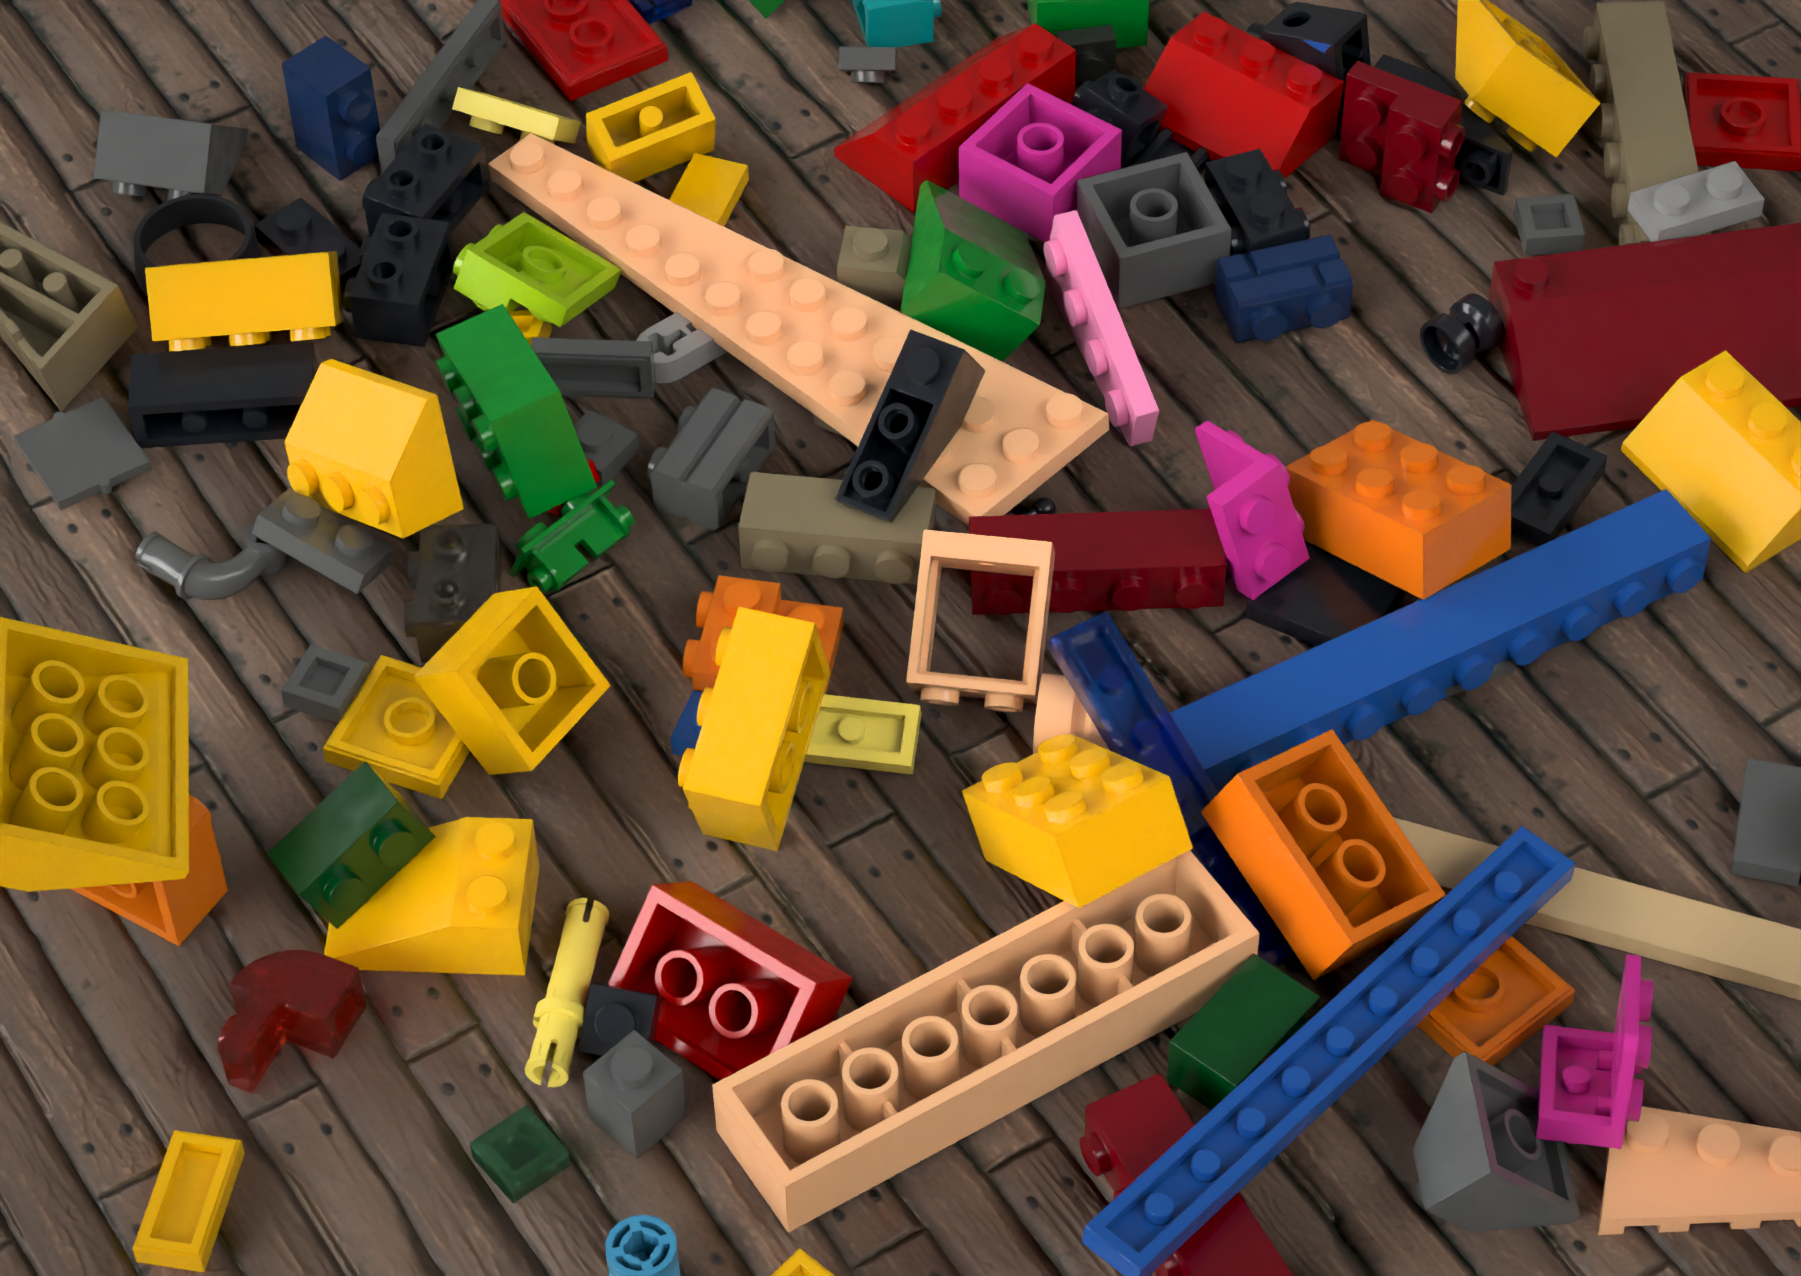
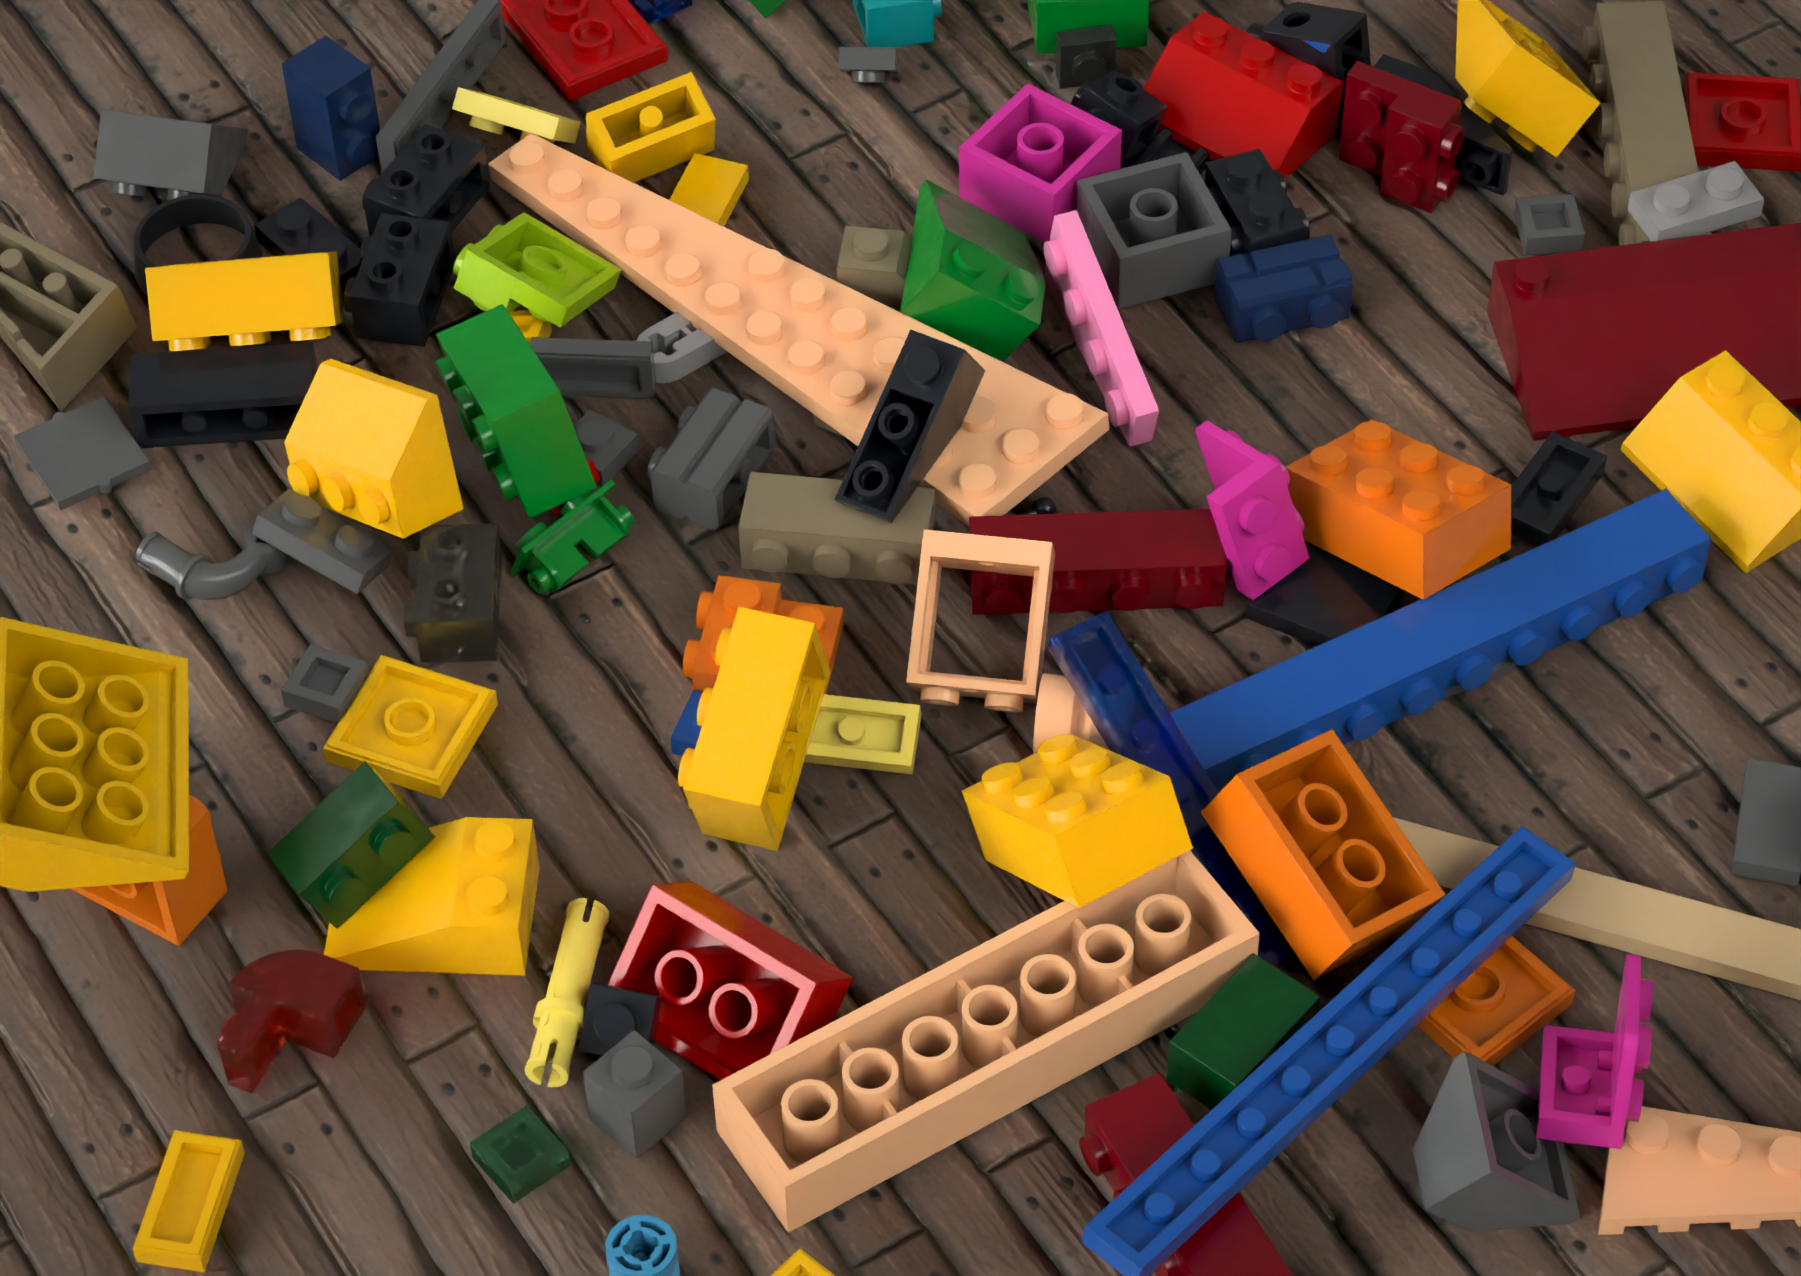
yellow brick [414,586,611,775] -> none
red slope [834,23,1076,212] -> none
black wheel [1420,293,1505,375] -> none

